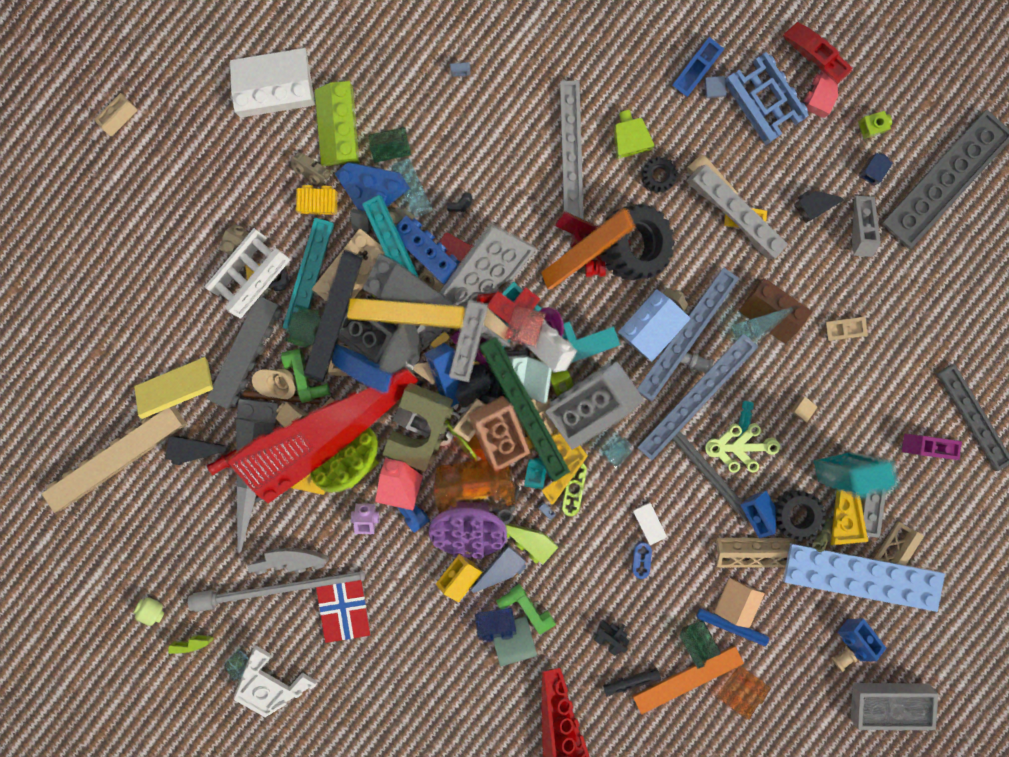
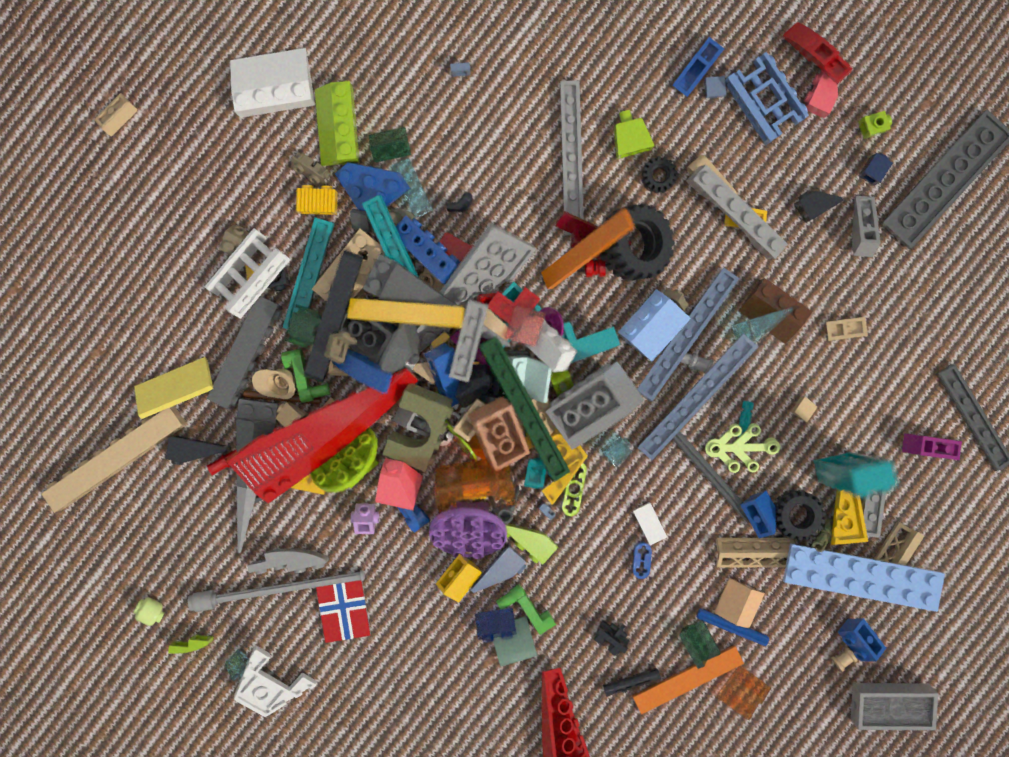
none -> dark tan bracket [324,331,357,363]

